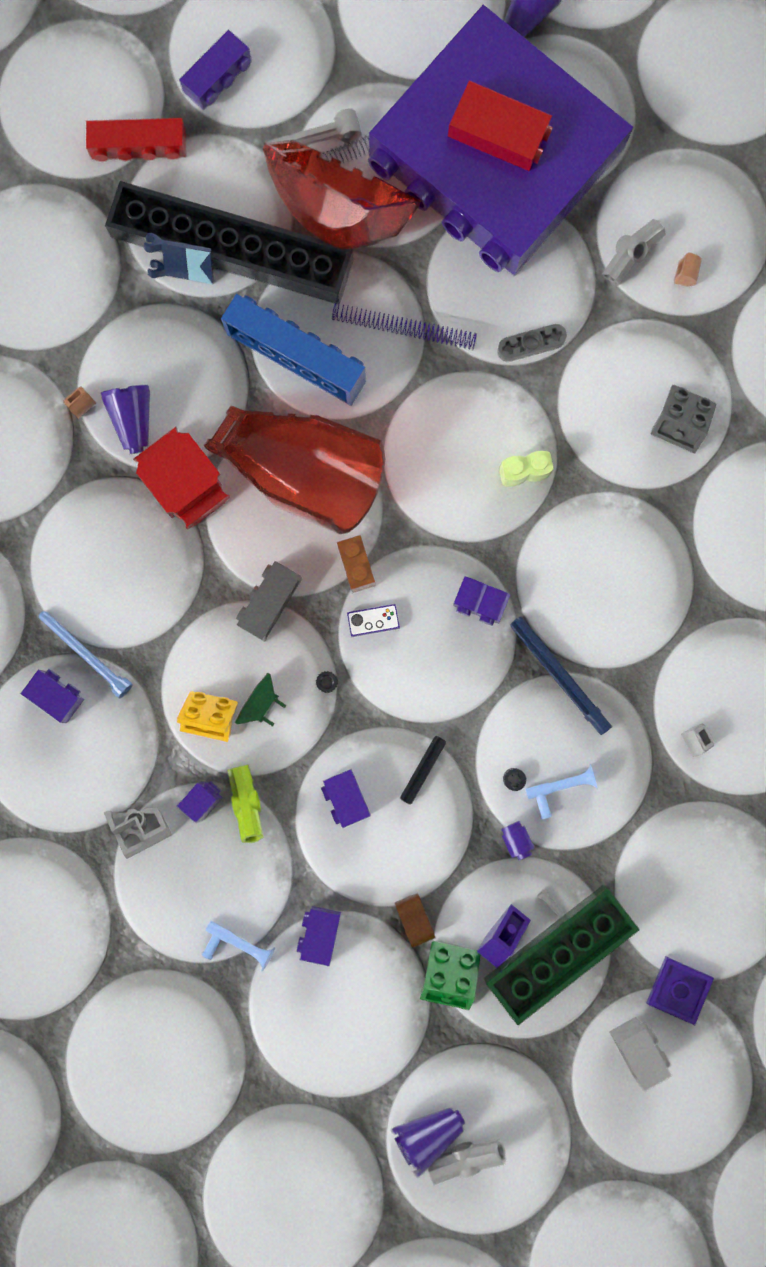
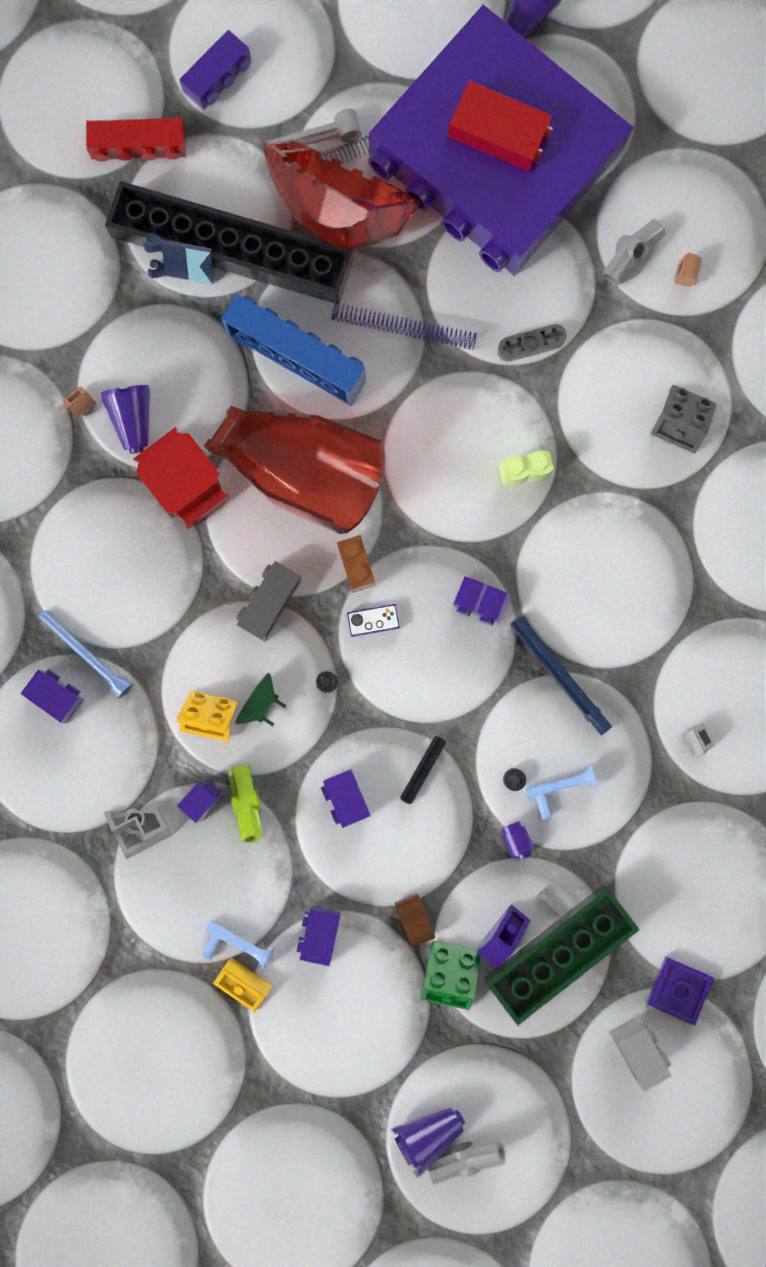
none -> yellow slope [213,958,272,1012]

